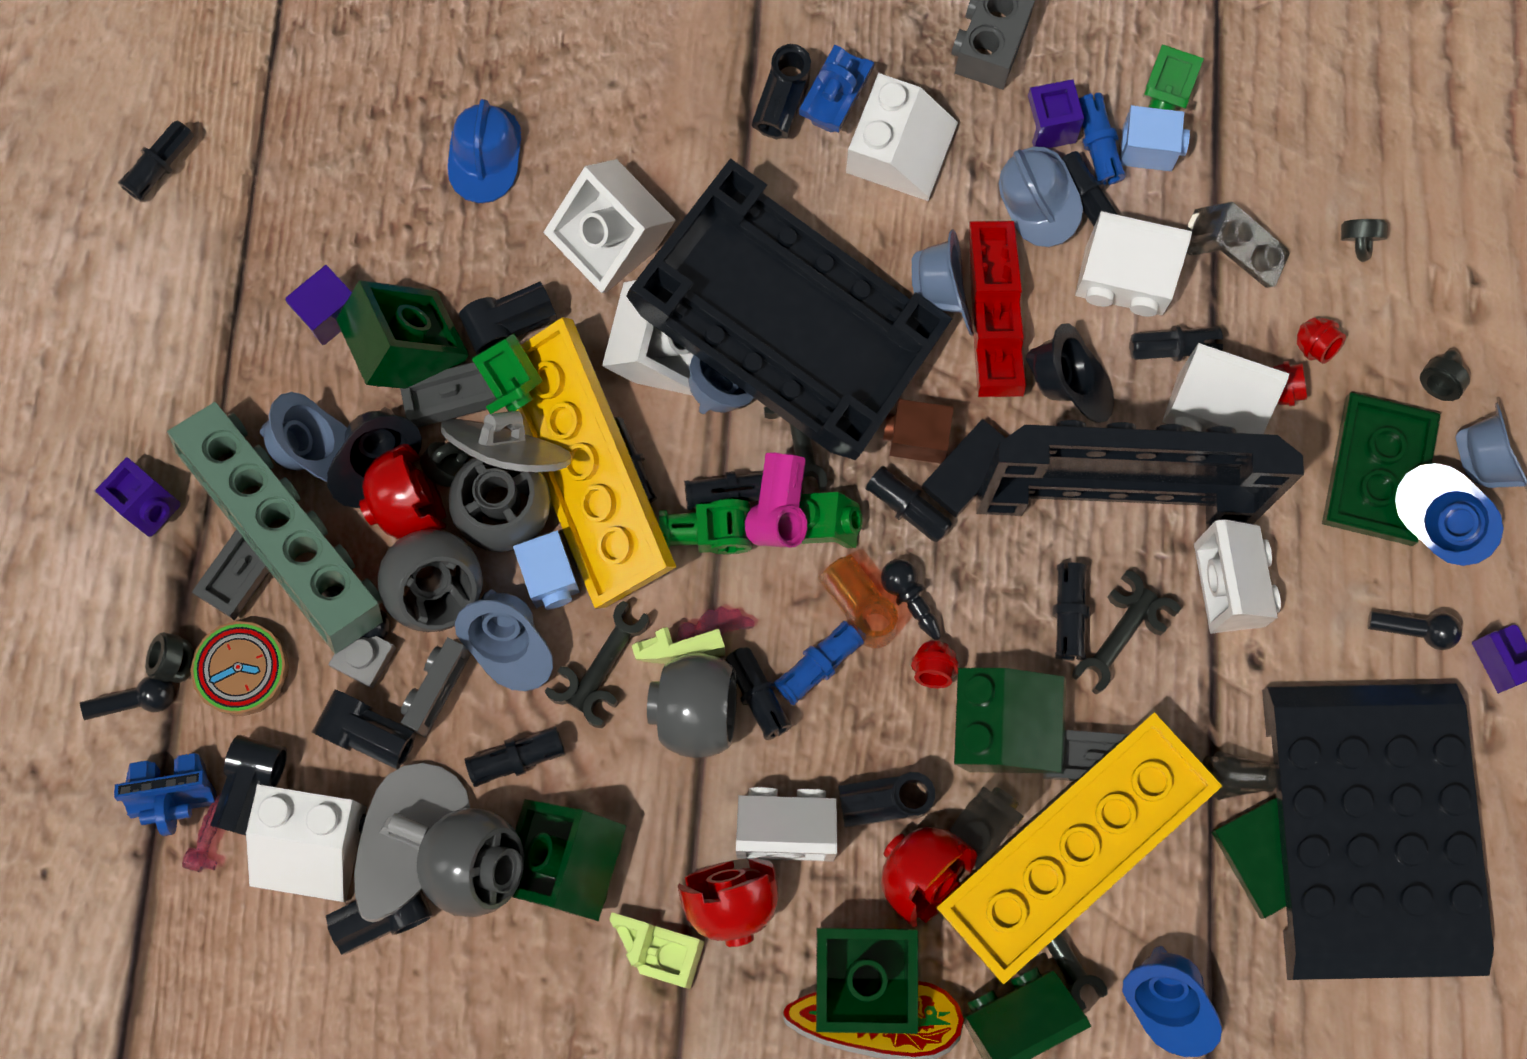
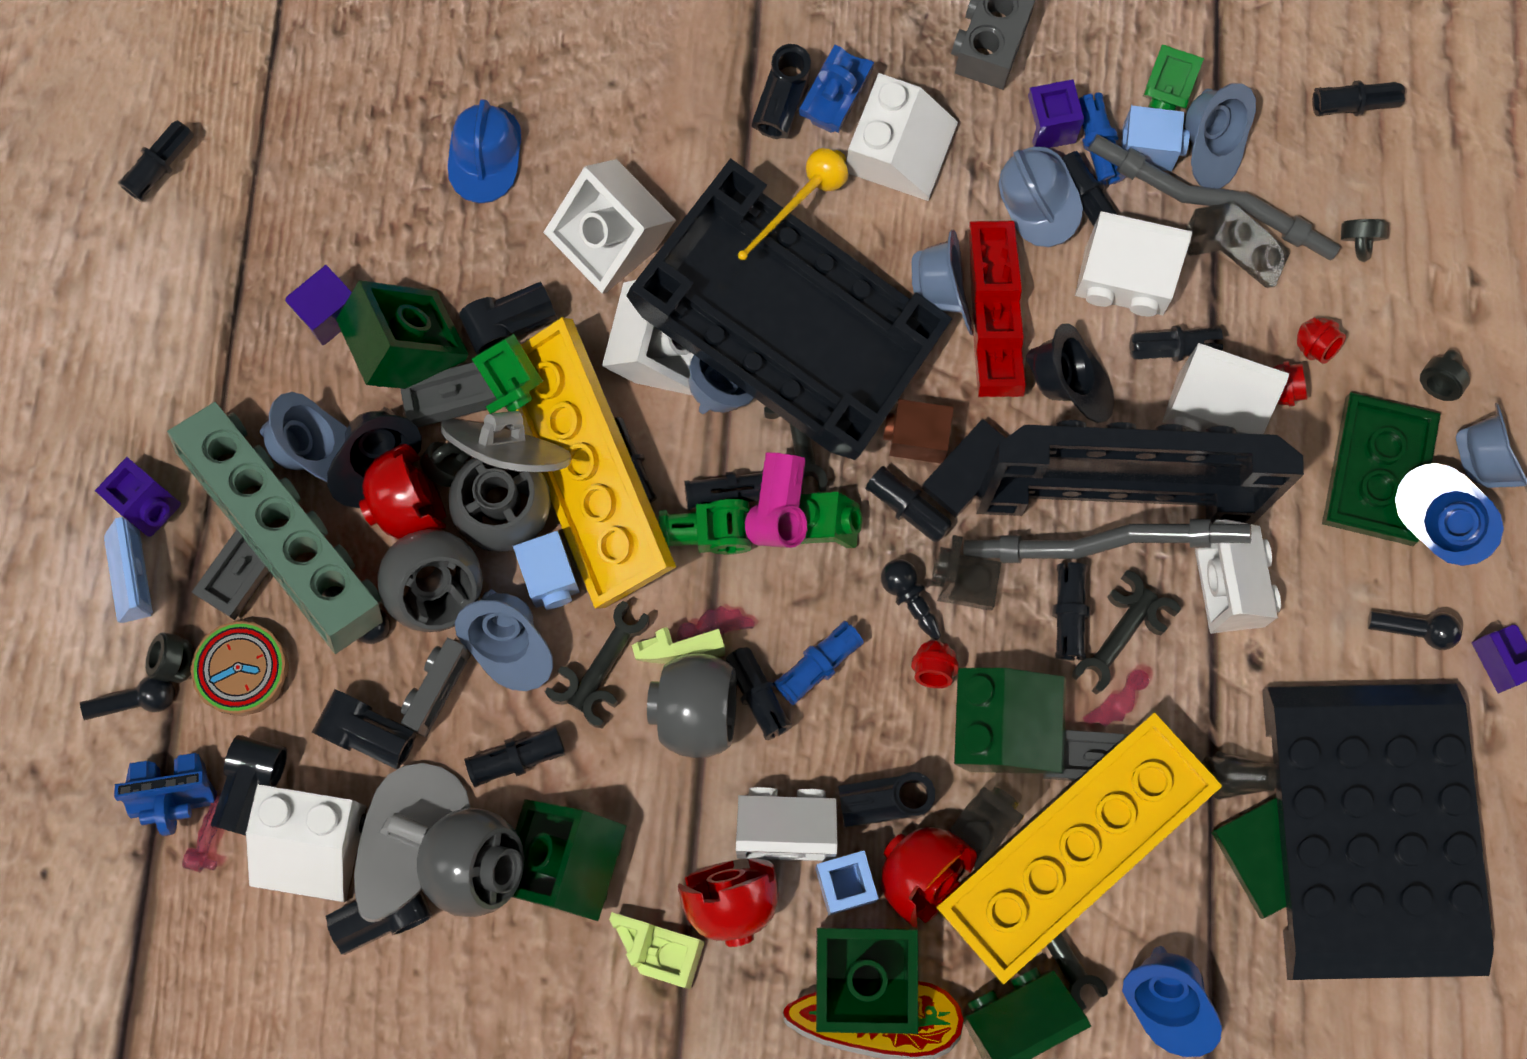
light grey plate [328,636,396,689] -> none
clear orange piece [818,554,898,648] -> none
none -> light blue slope [104,517,153,623]
none -> yellow sword [738,148,848,260]
none -> light blue brick [815,851,879,916]
none -> clear smoke bracket [931,535,1001,611]
none -> dark grey bar [963,519,1252,563]
none -> clear pink piece [1082,669,1149,727]
none -> dark grey bar [1088,134,1340,261]
none -> sand blue piece [1184,83,1256,189]
none -> black axle [1312,80,1405,116]

